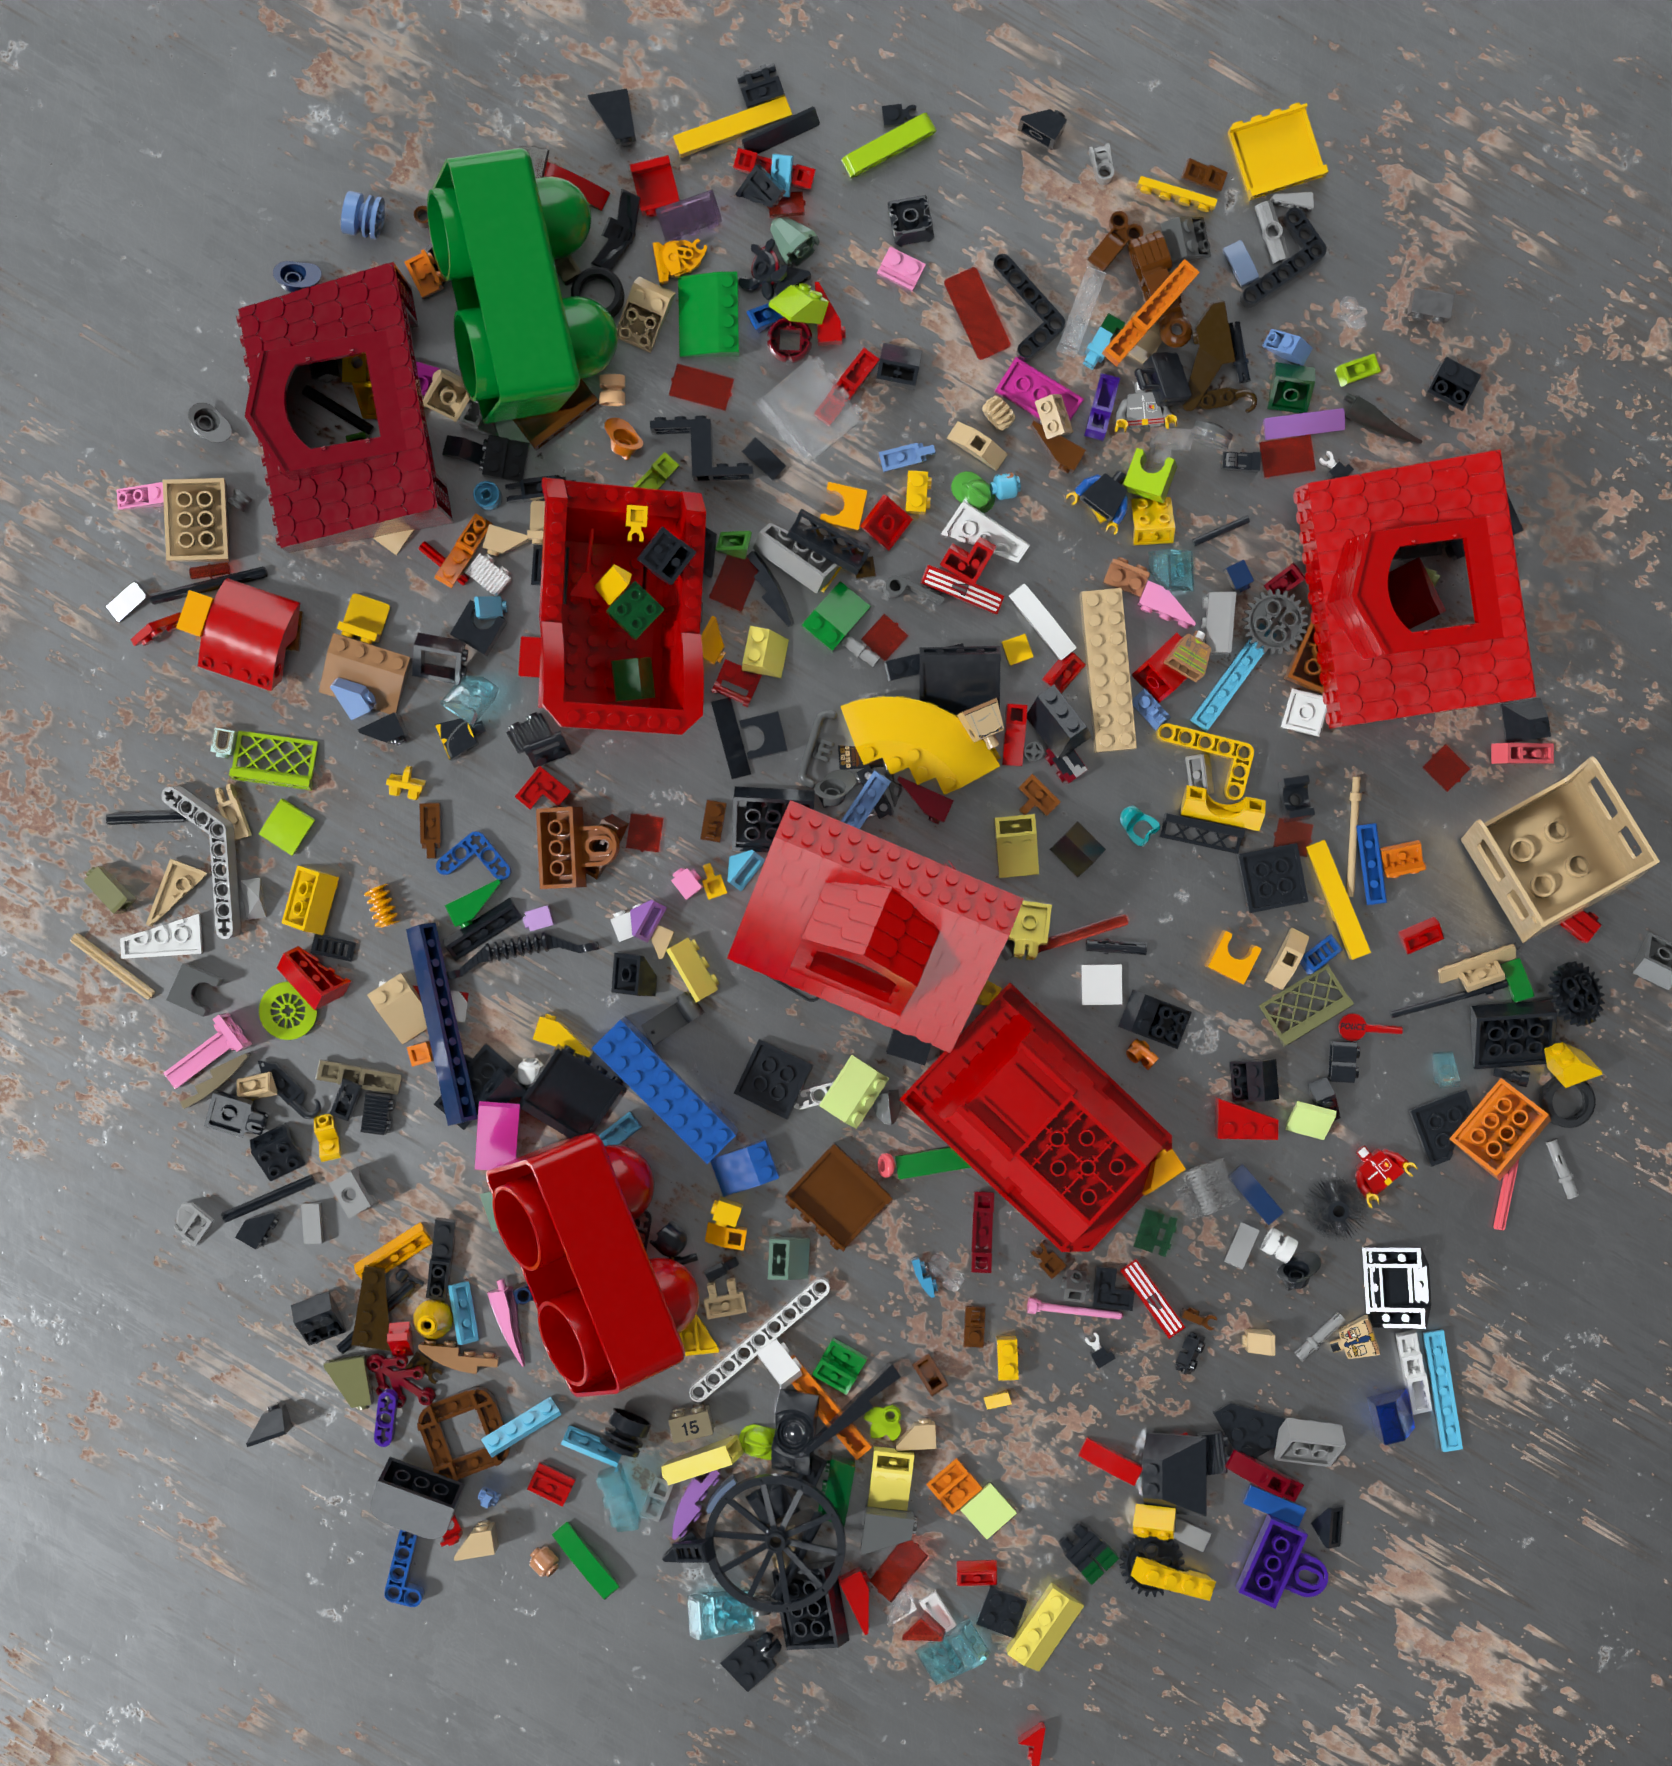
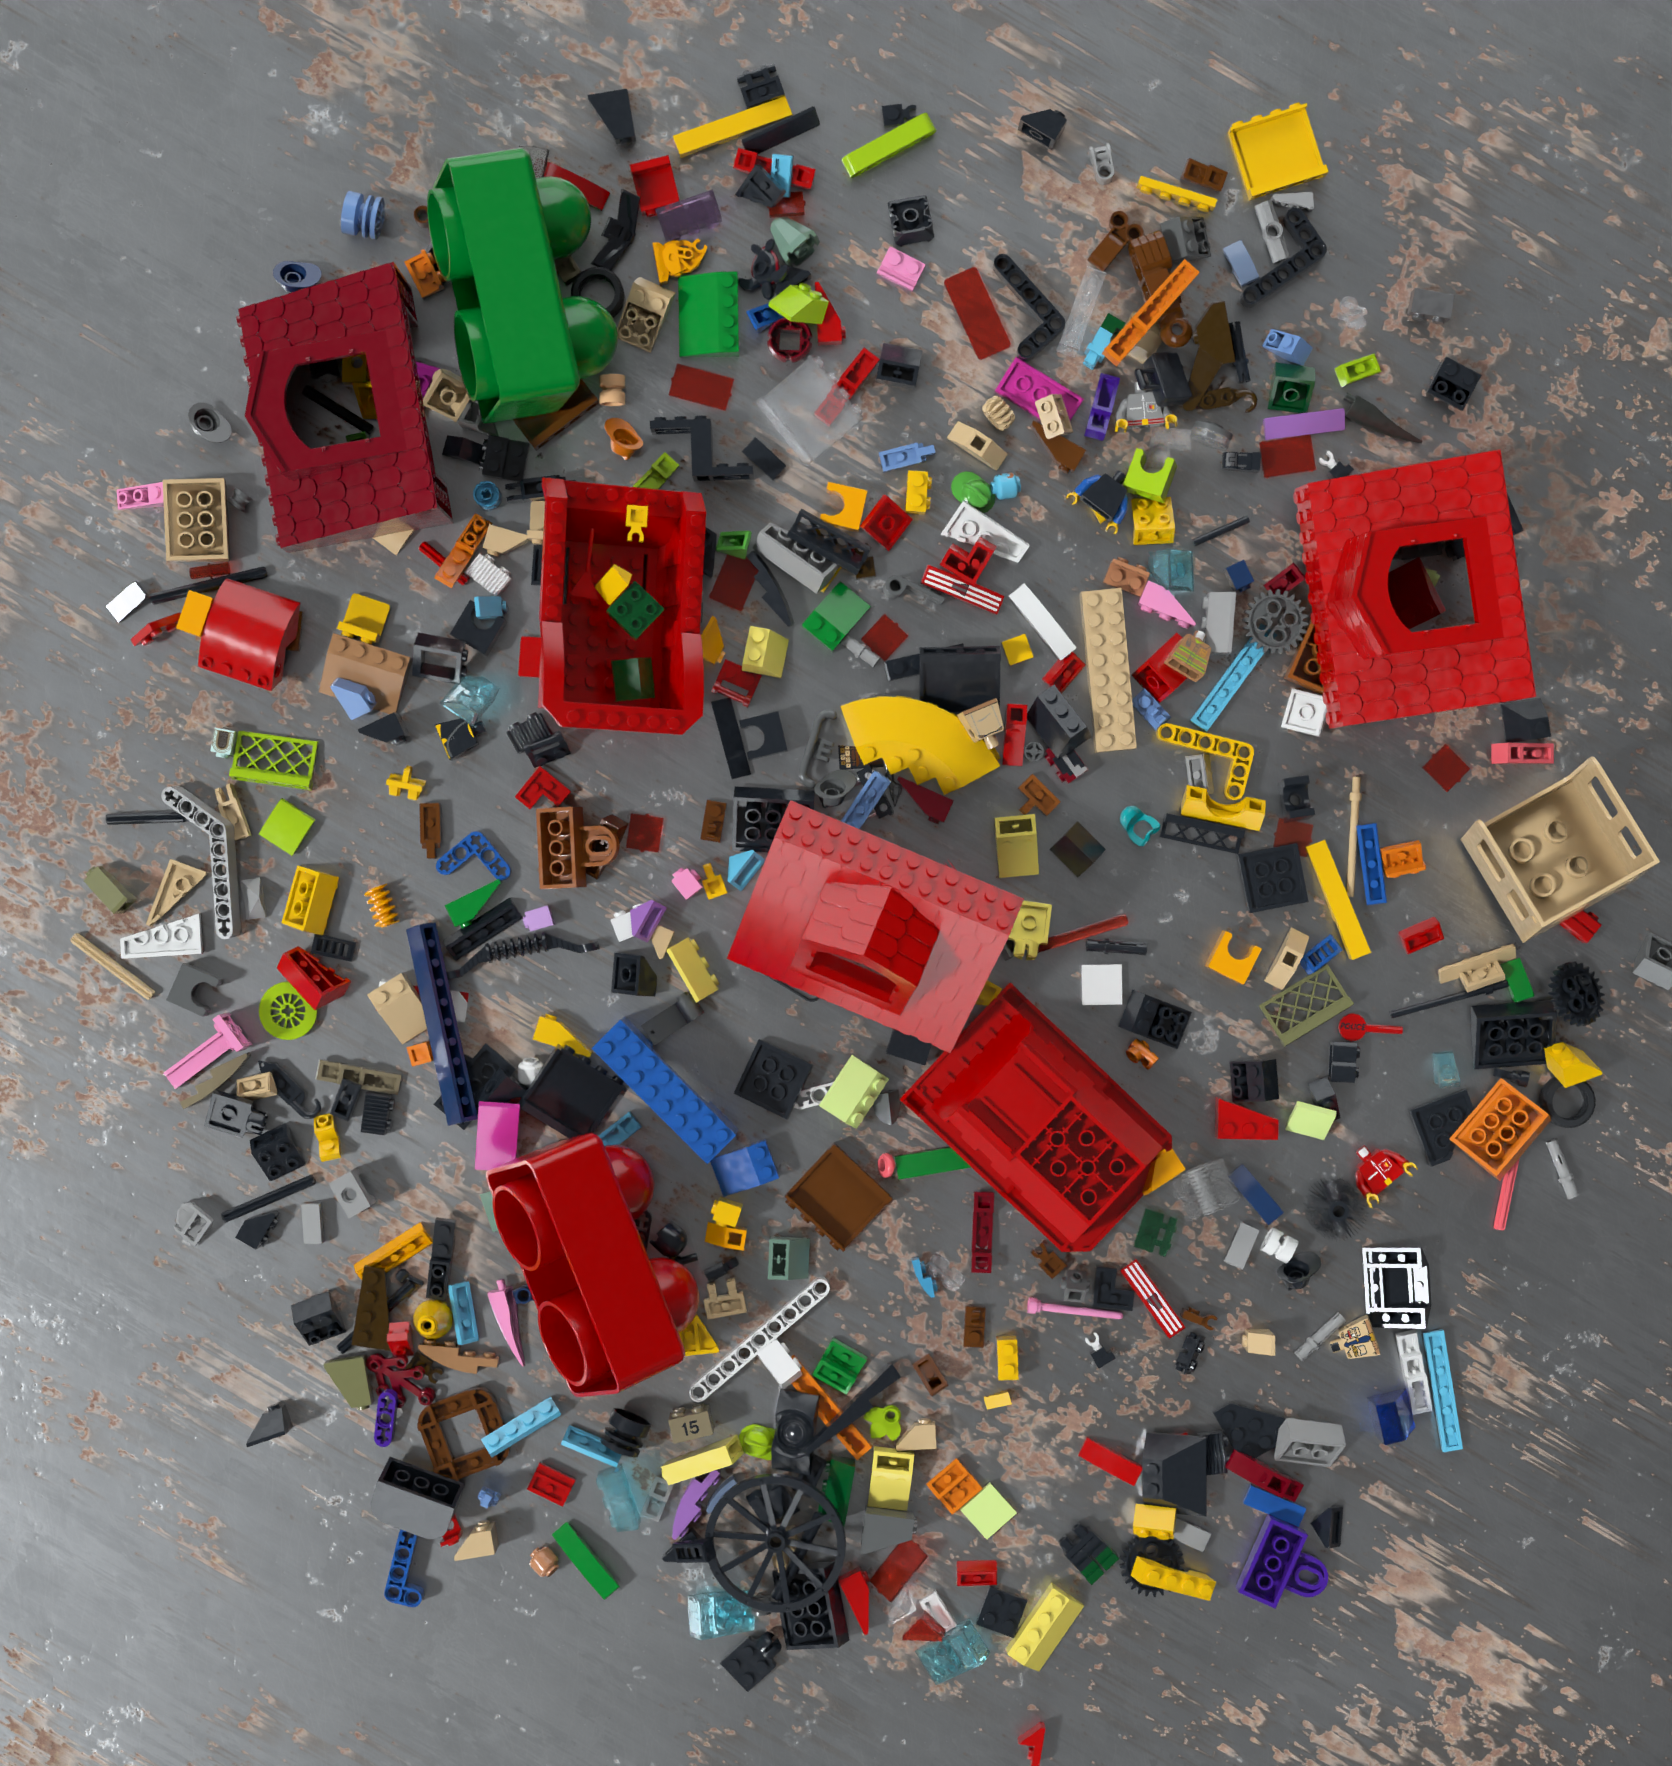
black brick [637,527,696,585] -> none

